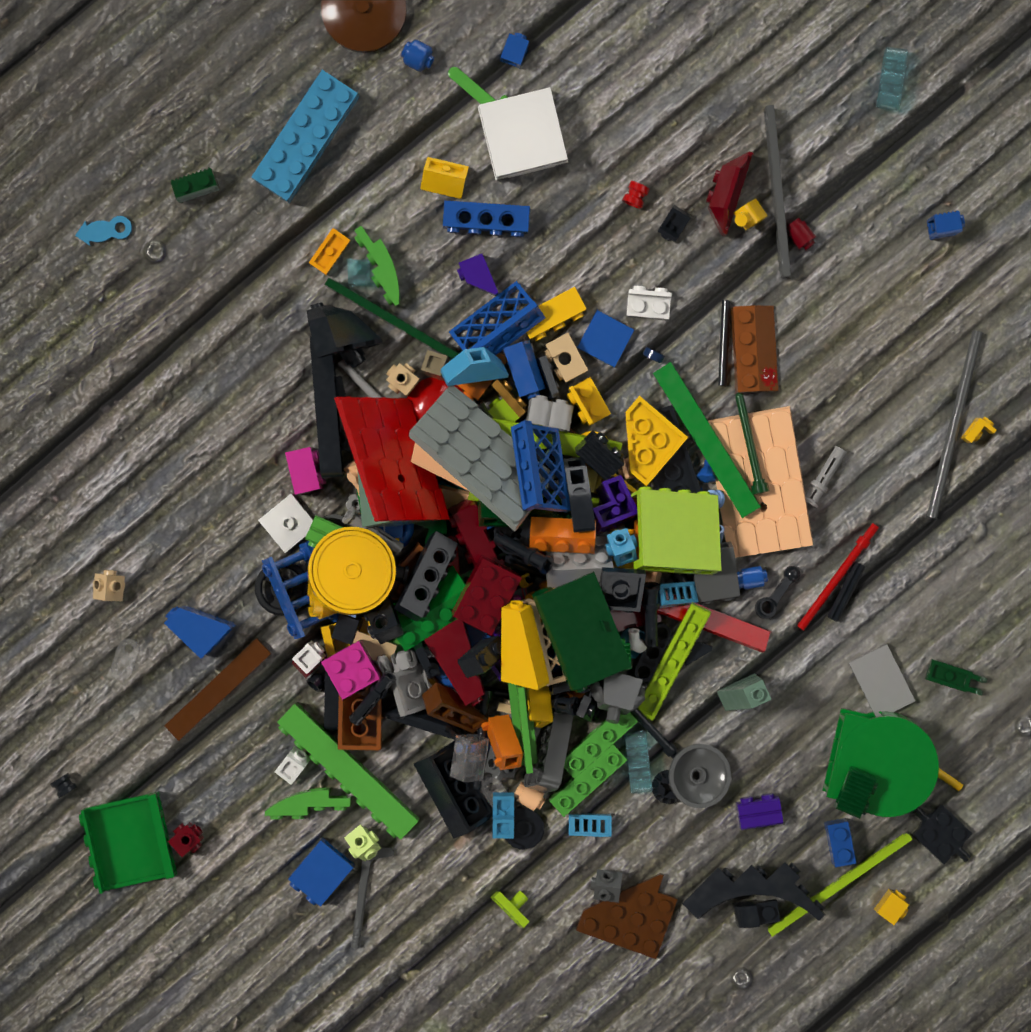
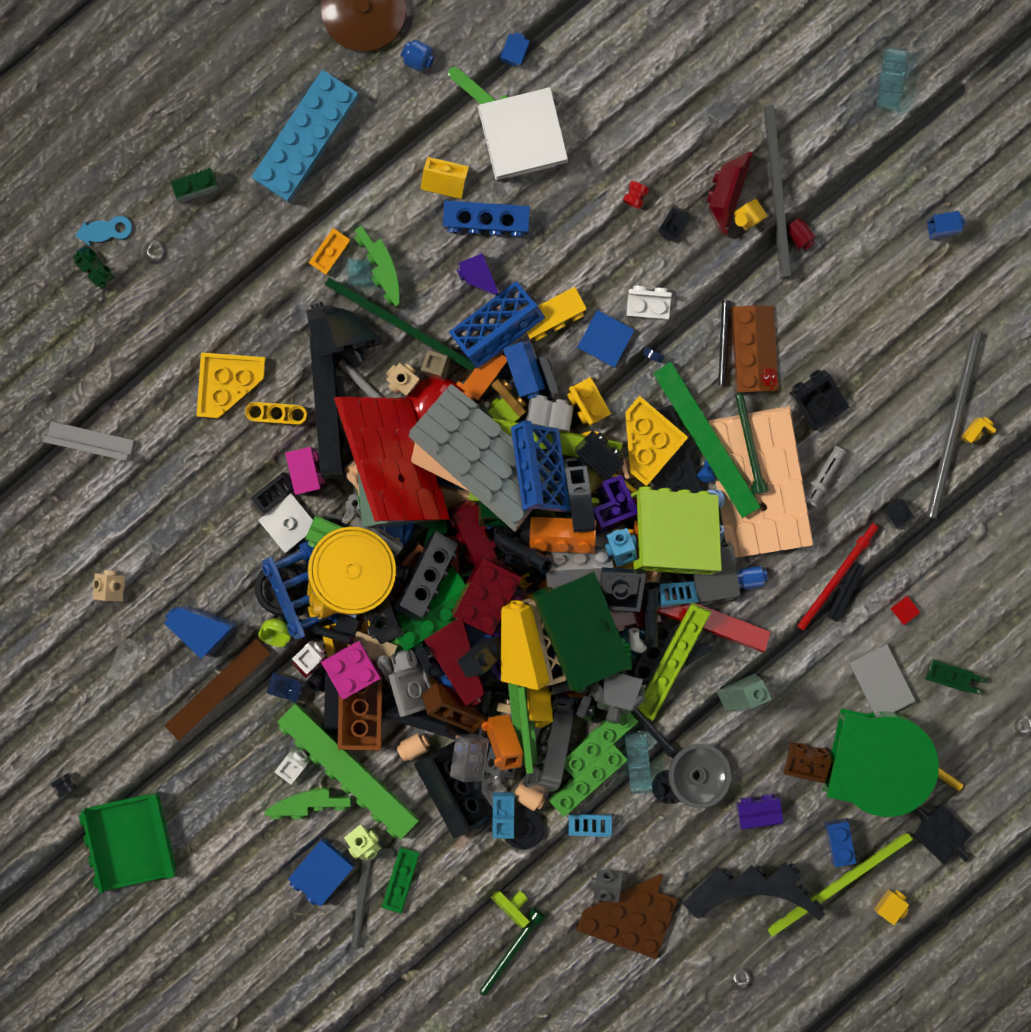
dark red brick [168,822,204,857] -> none
black pin [349,671,396,726] -> none
dark azure slope [440,347,509,386] -> none
tan brick [544,333,588,383] -> none
black brick [732,899,780,928] -> none
black piece [755,566,801,619] -> none
dark green brick [834,766,878,819] -> none
none -> light grey fence [43,421,135,461]
none -> dark green hinge [73,246,116,289]
none -> yellow plate [197,353,266,418]
none -> yellow beam [245,402,309,425]
none -> black slope [250,472,294,516]
none -> lime hair [258,618,292,647]
none -> dark blue bracket [266,672,303,703]
none -> black bar [280,616,354,645]
none -> green tile [381,846,420,914]
none -> light nougat brick [397,733,430,761]
none -> dark green piece [479,908,546,996]
none -> reddish brown bracket [783,742,831,783]
none -> black plate [789,370,850,431]
none -> black brick [881,499,914,529]
none -> red tile [890,595,920,625]

